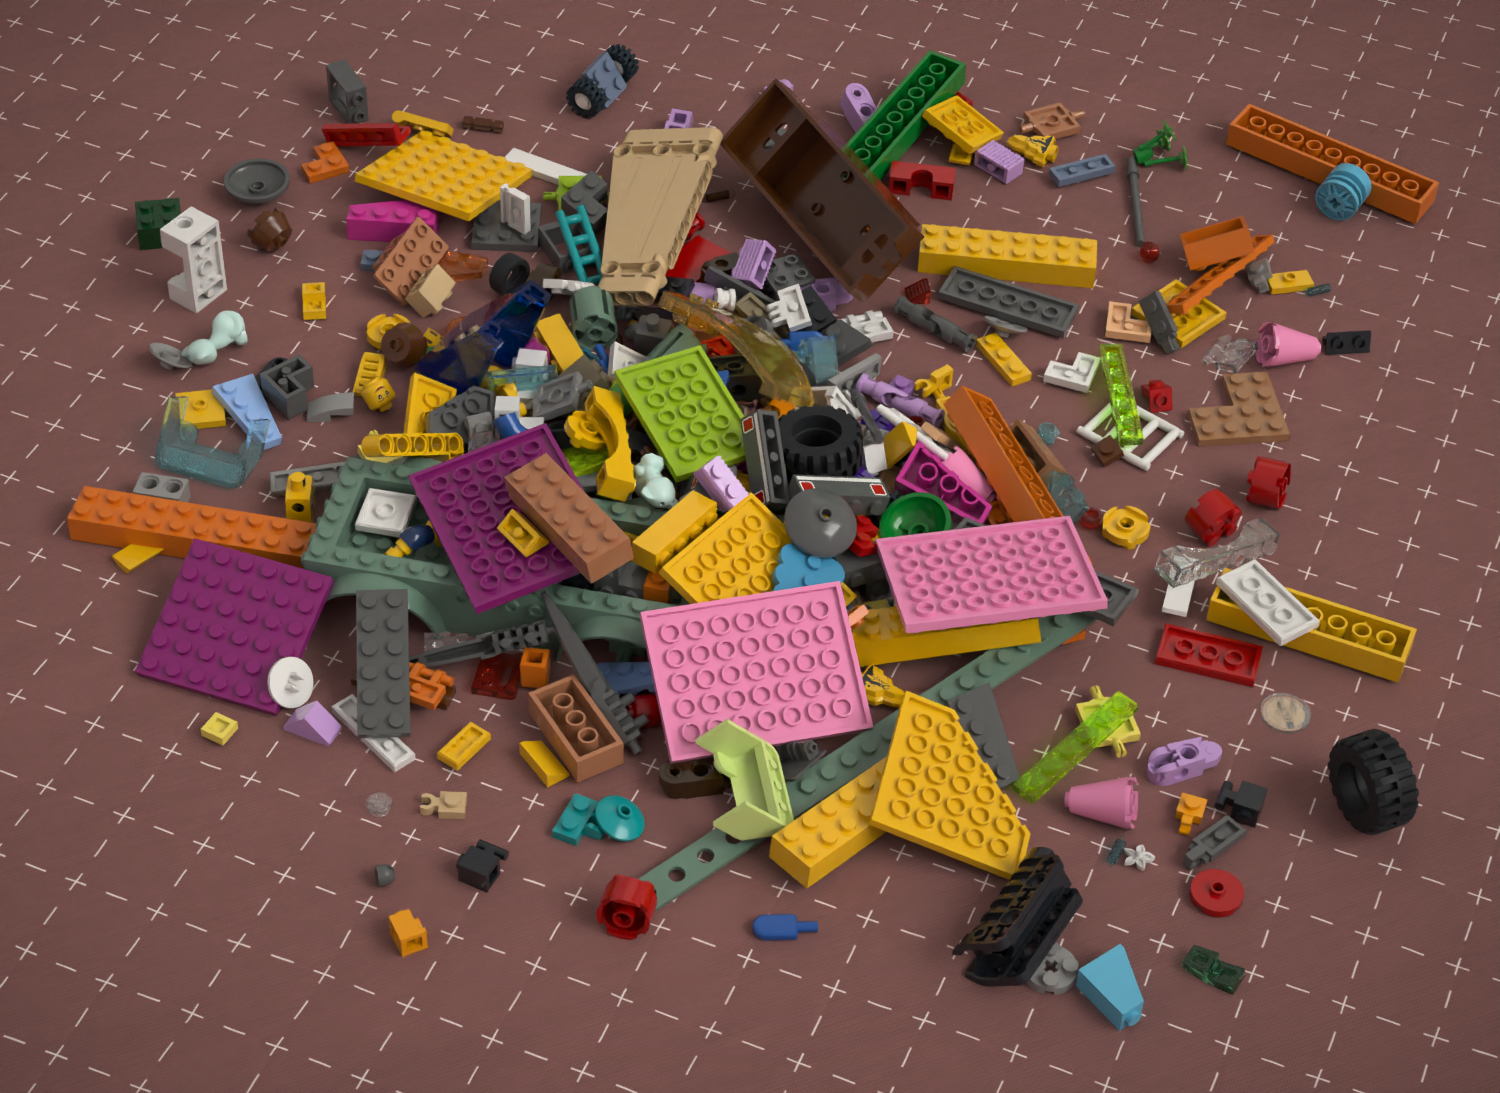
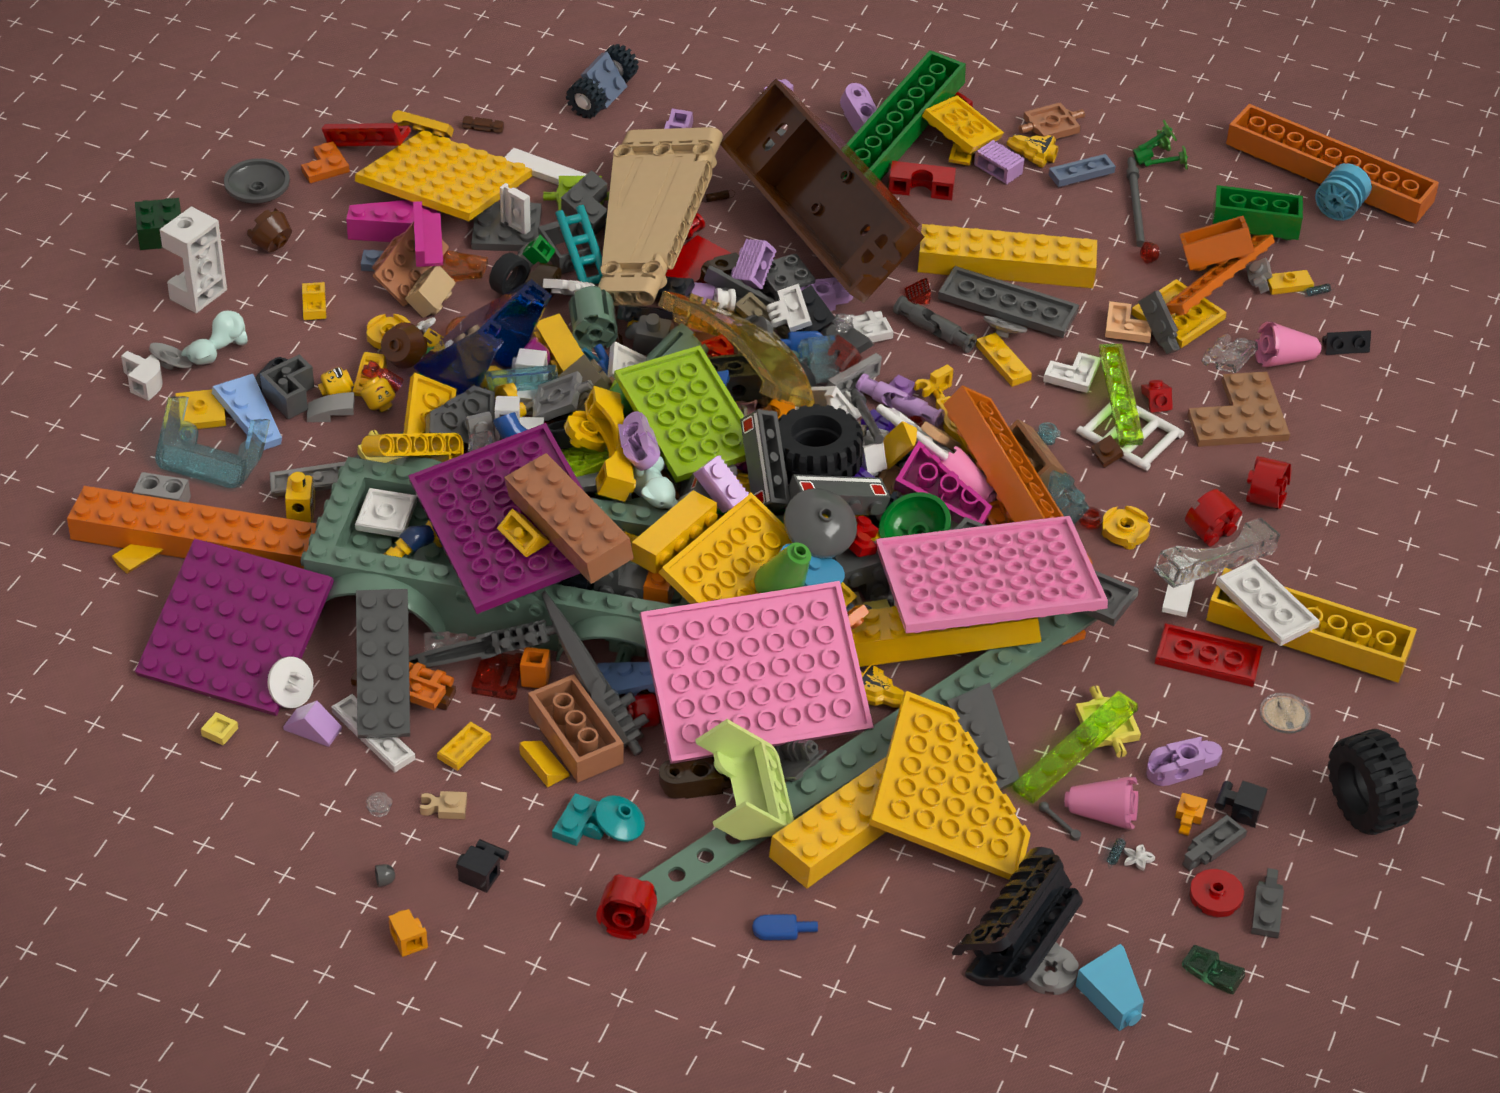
dark grey window [326,60,369,124] -> none
none -> white brick [121,351,163,401]
none -> yellow head [318,367,354,397]
none -> clear red bar [361,360,404,393]
none -> dark pink panel [413,201,443,267]
none -> white plant [416,317,436,334]
none -> green leg [517,235,555,269]
none -> lavender piece [618,411,660,471]
none -> bright green cone [754,542,811,593]
none -> clear red hinge [828,334,862,372]
none -> clear plate [832,314,854,333]
none -> dark grey hinge [1039,802,1081,841]
none -> green brick [1212,185,1303,240]
none -> dark grey hinge [1251,868,1284,938]

